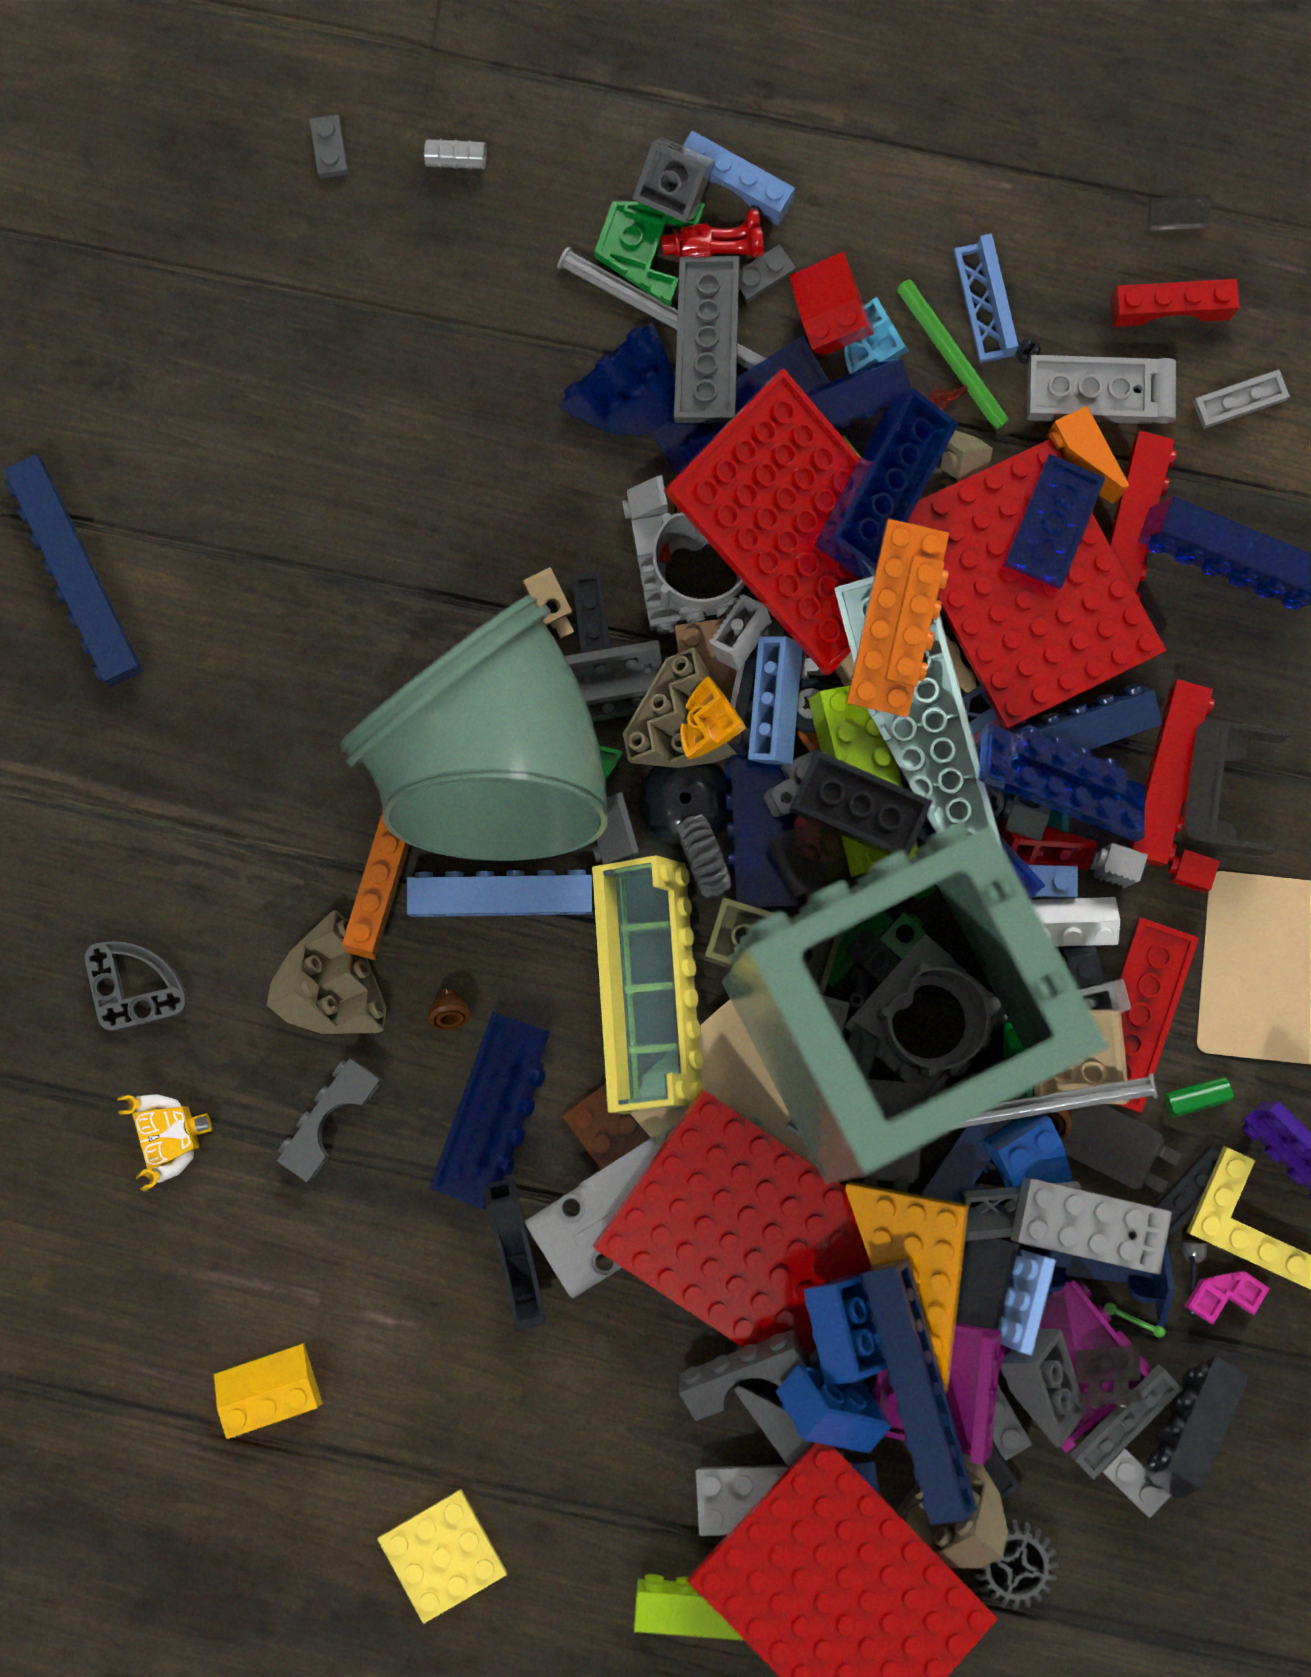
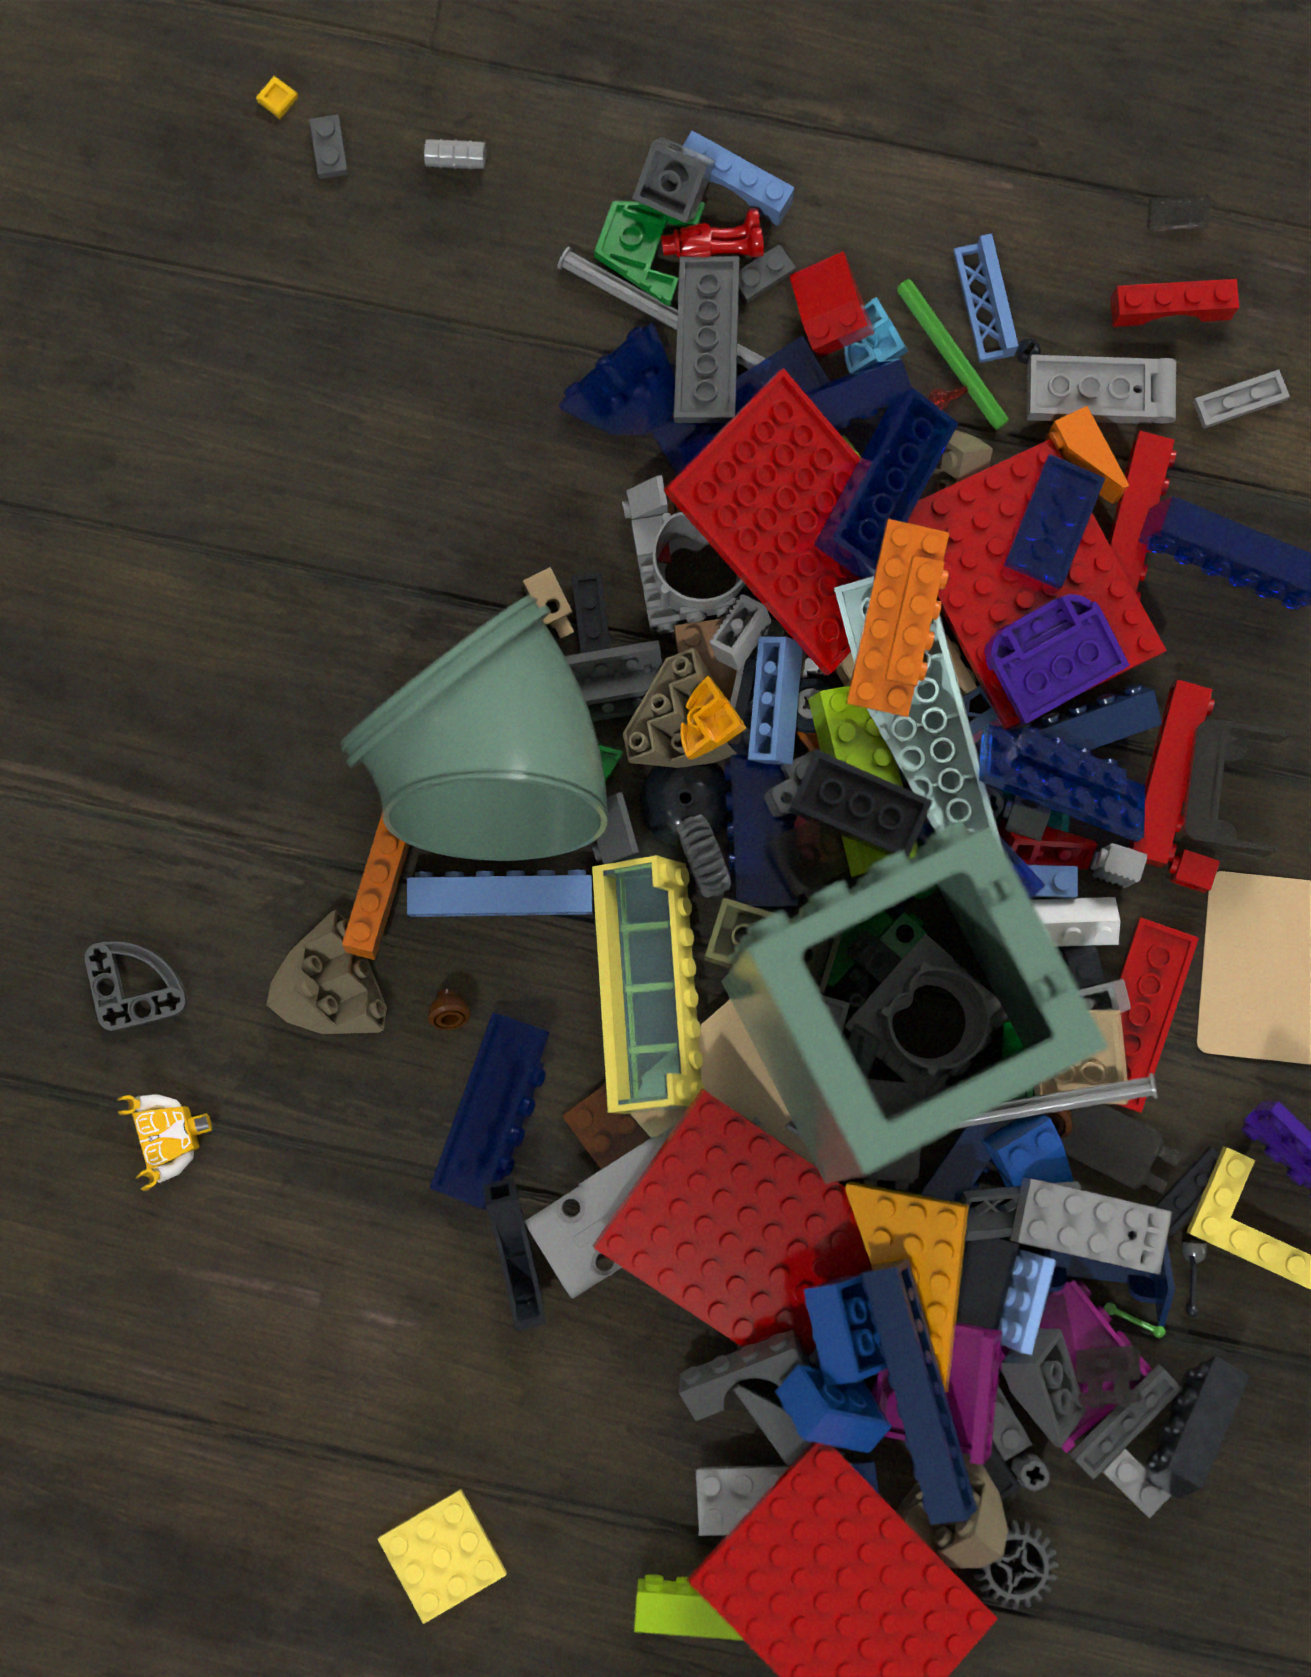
dark blue brick [4,454,144,687] -> none
yellow slope [214,1343,323,1439] -> none
dark grey arch [277,1058,383,1183] -> none
green brick [1164,1077,1234,1118] -> none
dark pink tile [1184,1270,1270,1324] -> none
none -> yellow tile [256,76,298,119]
none -> dark purple plate [984,594,1130,724]
none -> dark grey axle [1011,1451,1049,1491]

